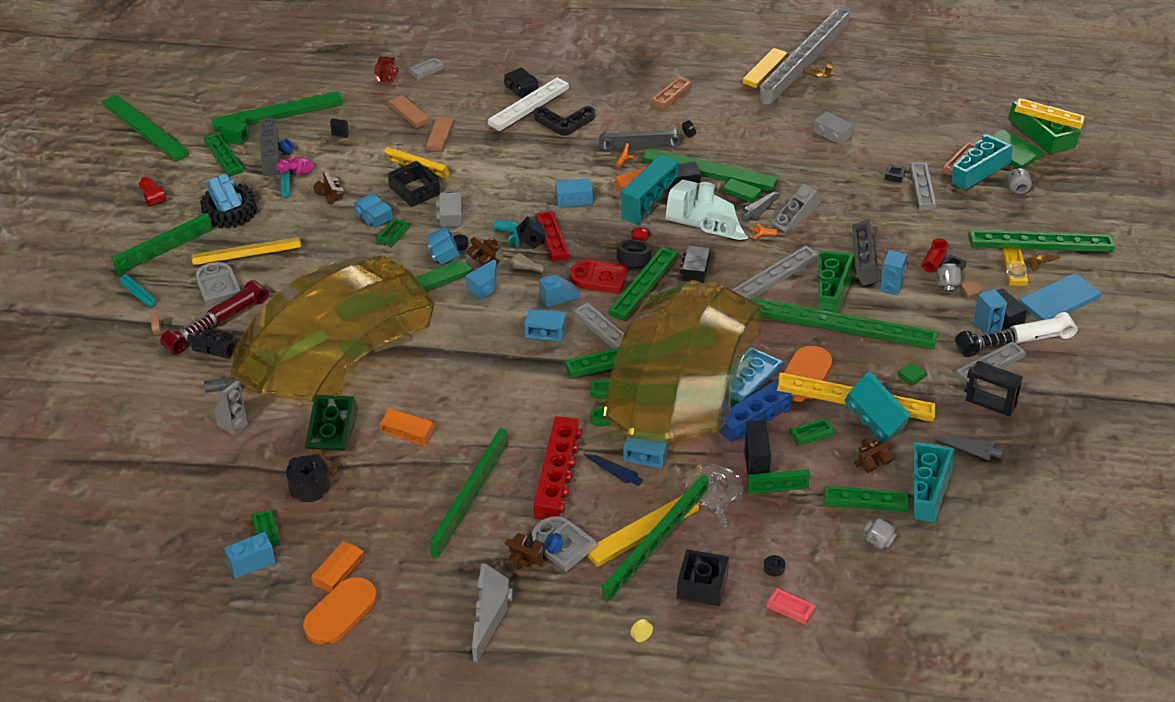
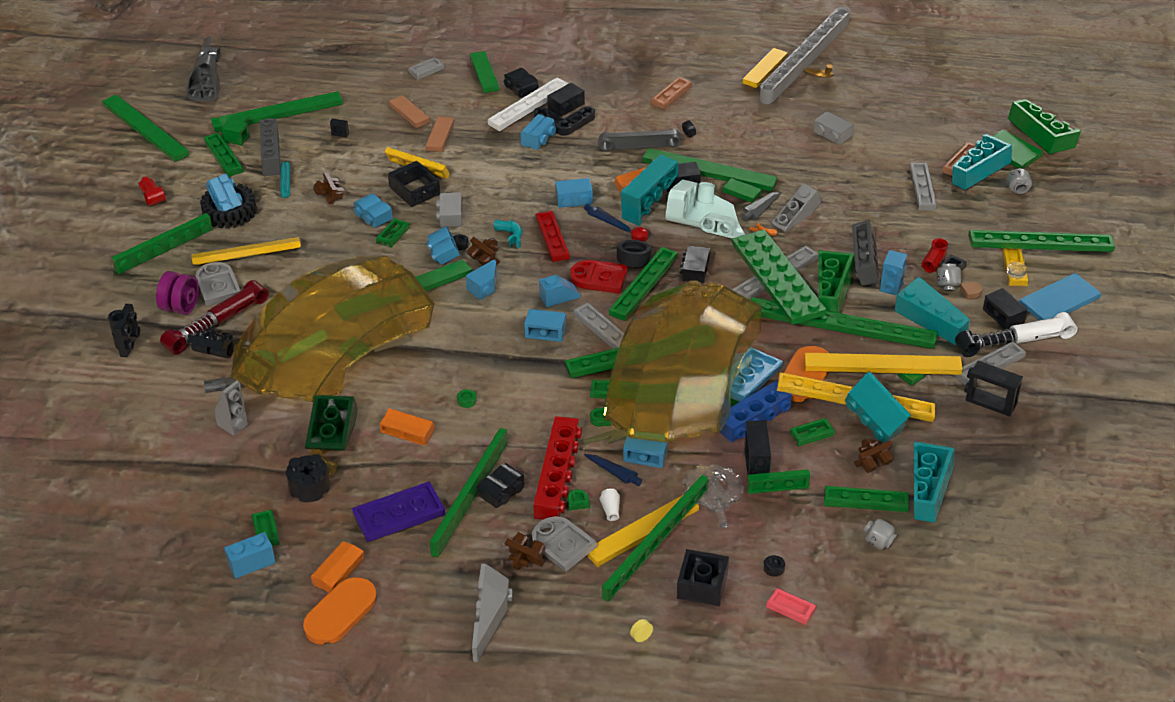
teal axle [119,274,156,308] -> none
medium nougat tile [150,312,161,336] -> none
dark pink piece [276,157,314,174] -> none
blue plate [278,138,295,154] -> none
clear red brick [374,56,398,83] -> none
dark tan cone [511,252,545,274] -> none
black brick [516,216,546,248] -> none
blue plate [544,533,563,554] -> none
orange bar [615,143,634,168] -> none
black plate [884,164,906,183] -> none
dark grey bar [933,435,1003,461] -> none
dark azure brick [974,289,1007,335] -> none
yellow tile [1015,98,1085,129] -> none
pearl gold bar [1026,254,1059,271] -> none
none -> black plate [108,303,141,358]
none -> magenta wheel [156,271,199,315]
none -> dark grey panel [186,37,221,101]
none -> dark purple plate [352,481,446,542]
none -> green tile [457,389,477,408]
none -> green tile [470,51,499,93]
none -> black brick [477,463,525,508]
none -> dark azure brick [520,114,556,150]
none -> black brick [547,82,585,117]
none -> green tile [567,489,590,511]
none -> dark blue bar [584,203,631,233]
none -> white cone [599,489,620,521]
none -> green plate [732,230,826,325]
none -> yellow tile [804,353,963,375]
none -> teal wedge [895,277,970,345]

